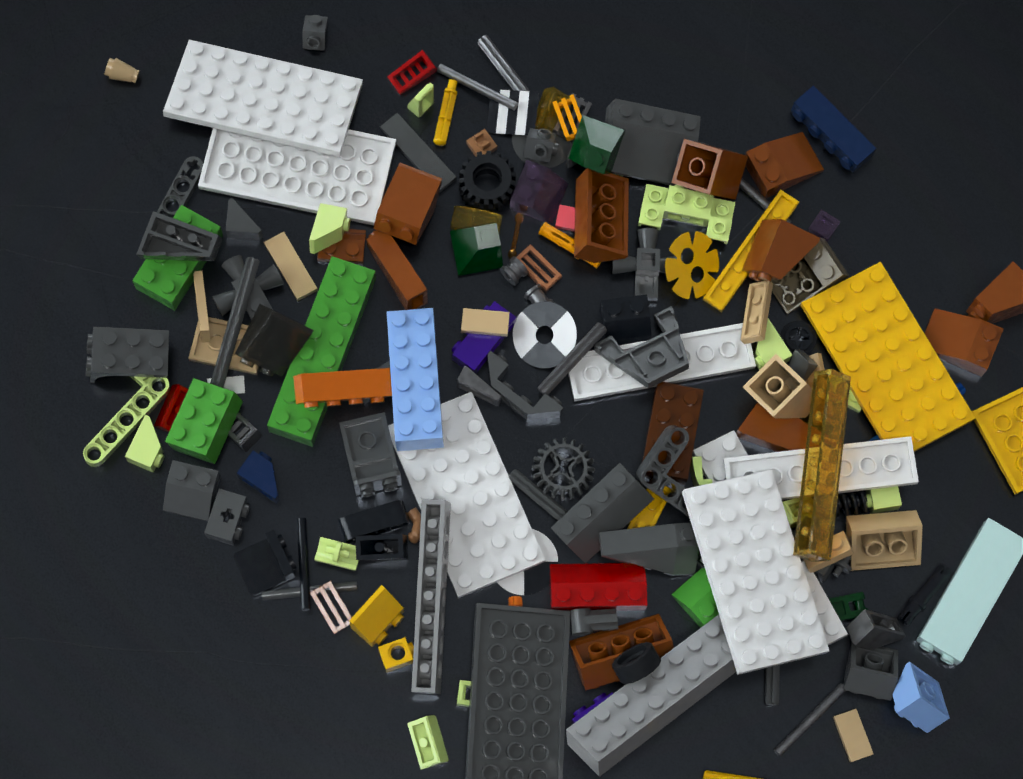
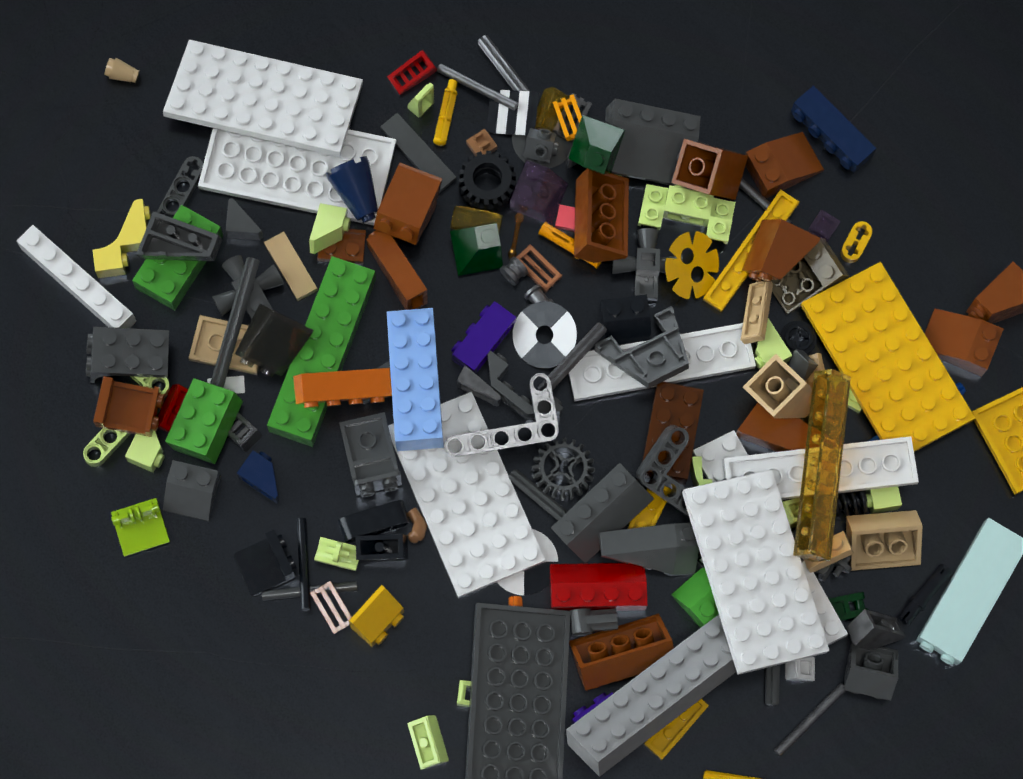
tan tile [193,271,210,343] -> none
dark grey brick [204,489,250,546] -> none
dark grey bracket [303,15,328,51] -> none
yellow brick [378,637,414,673] -> none
light grey brick [411,499,451,695] -> none
tan tile [461,308,510,337] -> none
black tyre [612,642,661,684] -> none
tan tile [833,709,873,763] -> none
light blue slope [892,661,950,733] -> none
none -> white brick [17,225,136,328]
none -> light yellow arch [93,199,151,278]
none -> dark orange panel [93,376,164,437]
none -> lime hinge [111,498,170,557]
none -> dark blue cone [325,156,378,223]
none -> beam [444,373,559,457]
none -> yellow tile [644,699,709,760]
none -> white slope [785,657,815,681]
none -> yellow beam [840,221,872,263]

